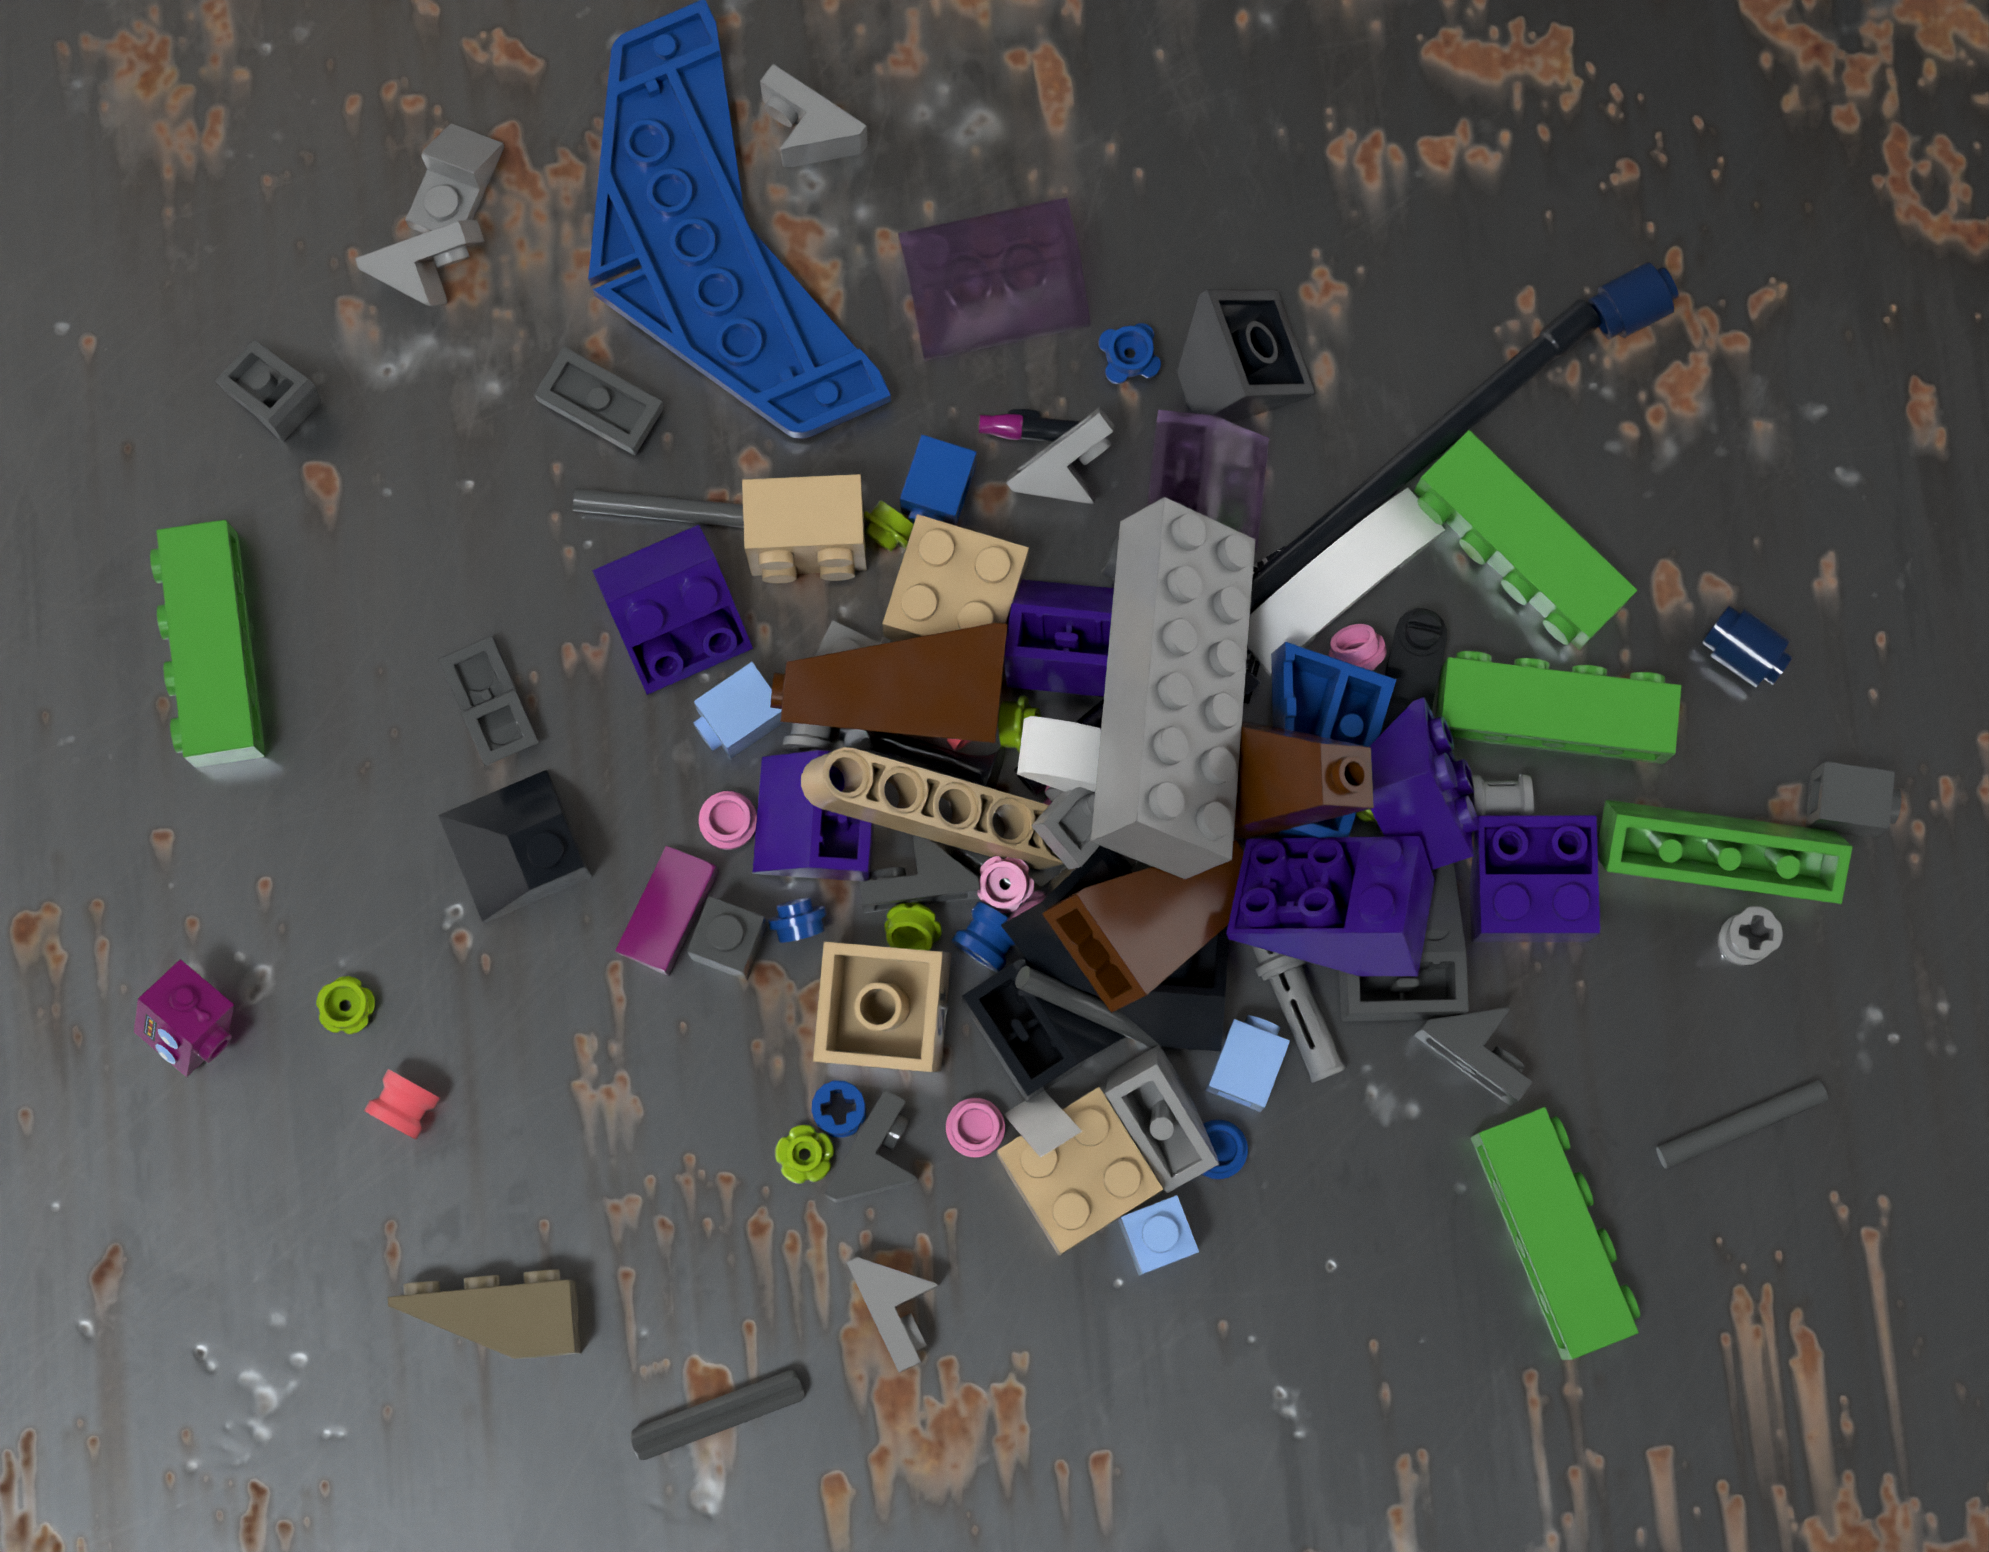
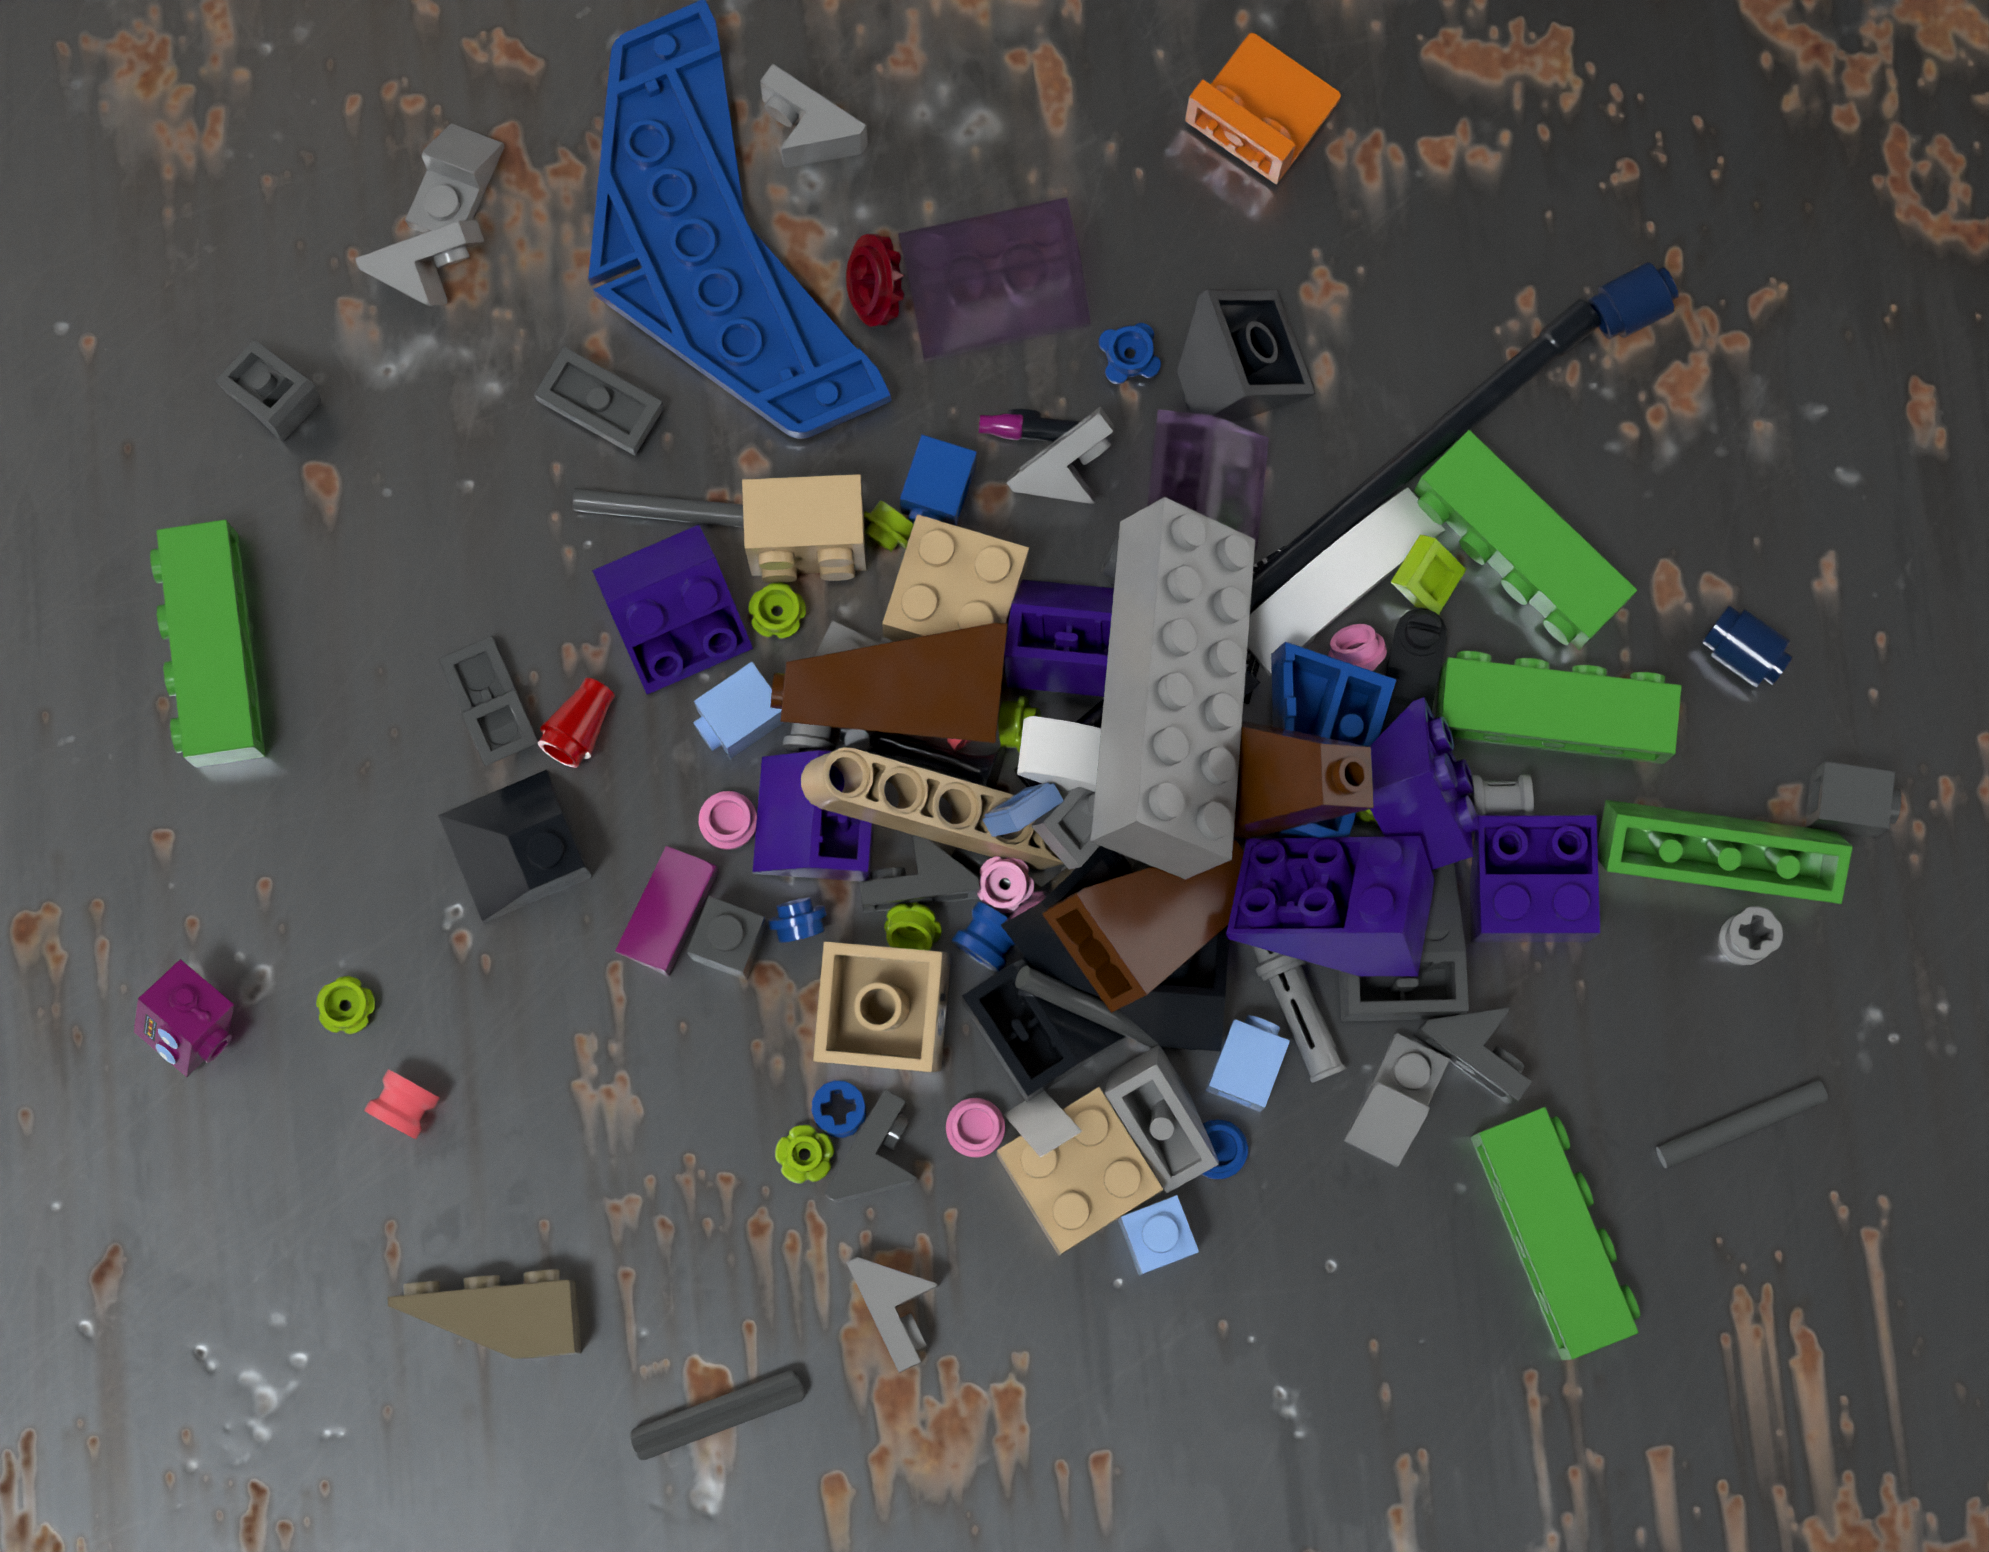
none -> red cone [538,678,615,768]
none -> lime plate [748,582,806,639]
none -> dark red gear [846,234,905,326]
none -> medium blue tile [982,782,1064,837]
none -> orange bracket [1185,33,1341,185]
none -> light grey slope [1344,1033,1450,1167]
none -> lime tile [1391,534,1466,615]

